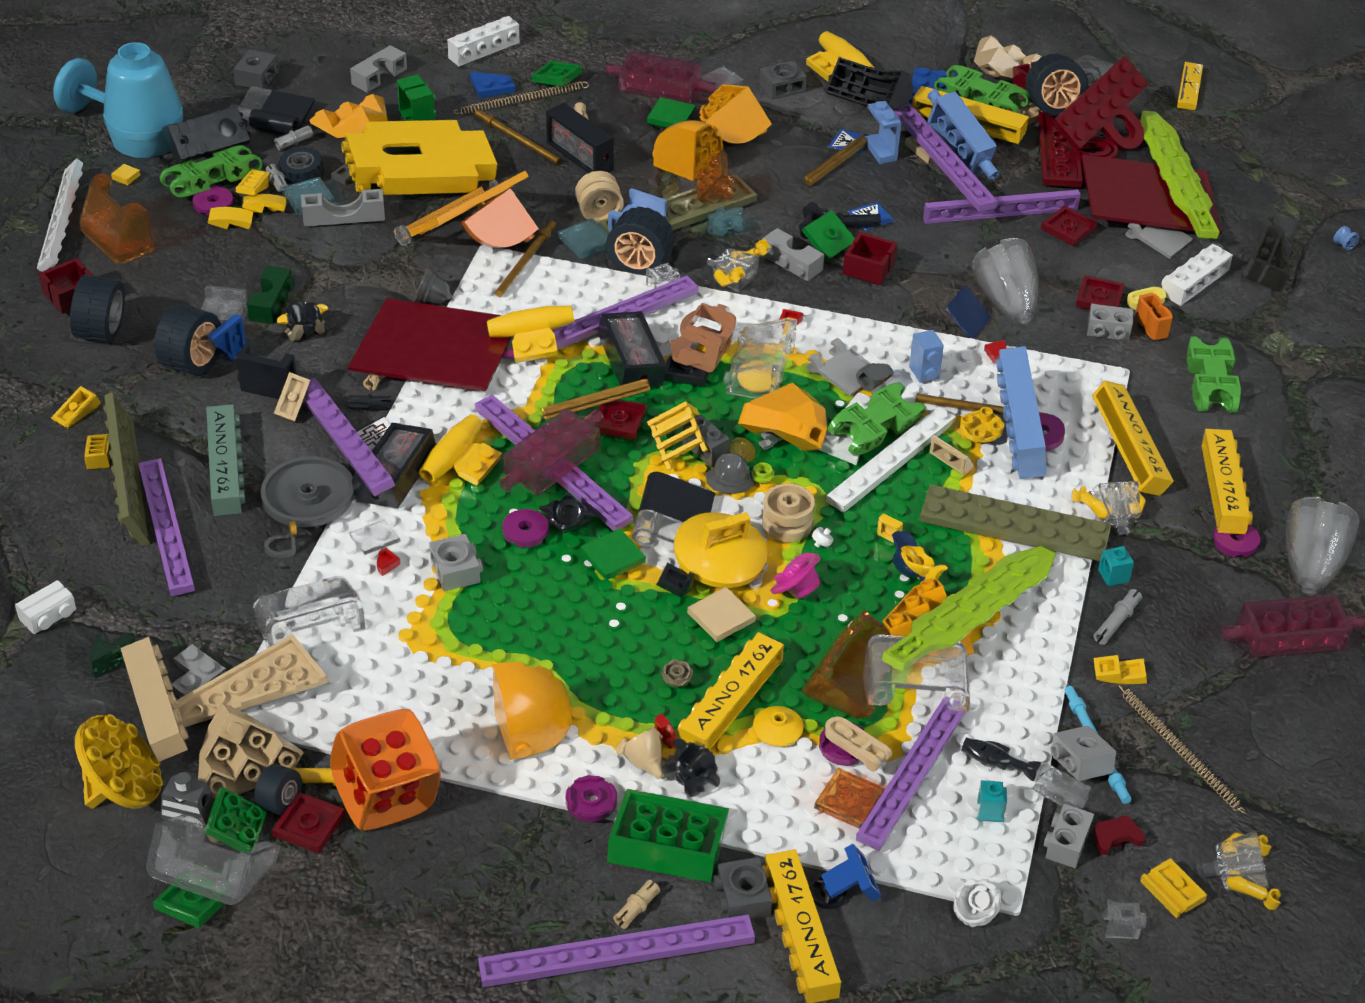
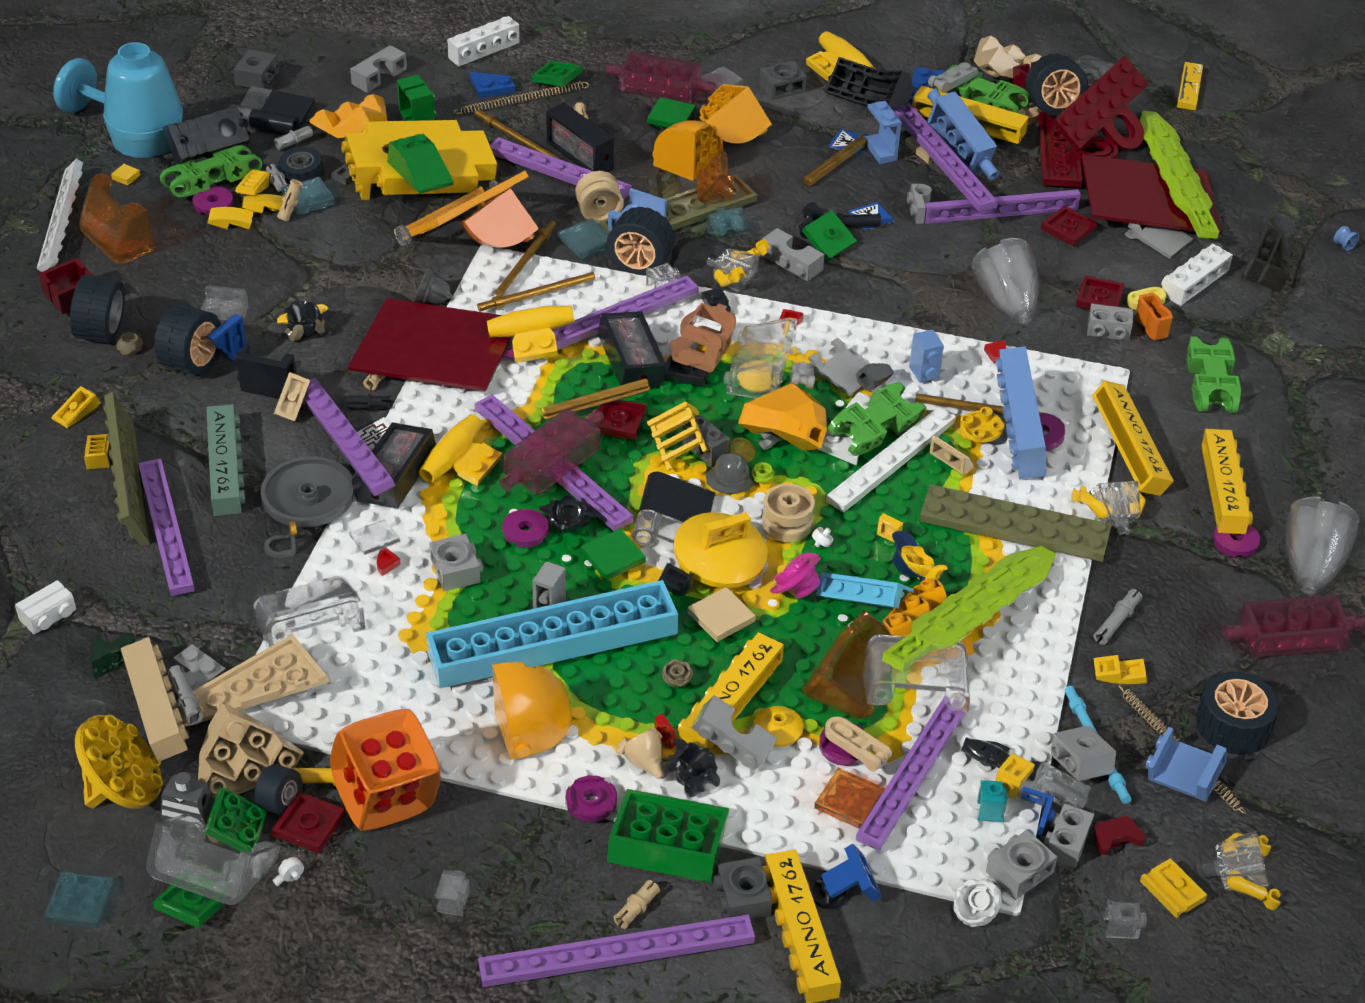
dark green arch [246,266,295,324] -> none
light grey arch [301,189,385,226] -> none
dark red piece [843,232,898,285] -> none
dark blue piece [945,285,991,339] -> none
teal brick [1098,546,1134,587] -> none
none -> clear light blue tile [44,872,115,928]
none -> dark tan plate [116,332,144,356]
none -> light grey pin [168,665,203,725]
none -> white piece [272,857,304,886]
none -> tan pin [277,179,303,221]
none -> green slope [387,133,454,194]
none -> medium azure brick [426,580,678,688]
none -> clear window [435,870,470,916]
none -> pearl gold bar [477,272,595,312]
none -> medium lavender plate [490,137,632,199]
none -> light grey brick [532,562,566,609]
none -> light grey arch [691,695,777,771]
none -> black plate [701,288,731,313]
none -> light grey plate [791,362,815,389]
none -> medium azure panel [816,572,914,609]
none -> light grey plate [907,184,932,224]
none -> light grey plate [928,62,978,93]
none -> light grey brick [986,830,1057,900]
none -> yellow bracket [995,753,1035,799]
none -> blue bracket [1021,787,1055,836]
none -> medium blue panel [1145,727,1227,802]
none -> black wheel [1196,671,1279,755]

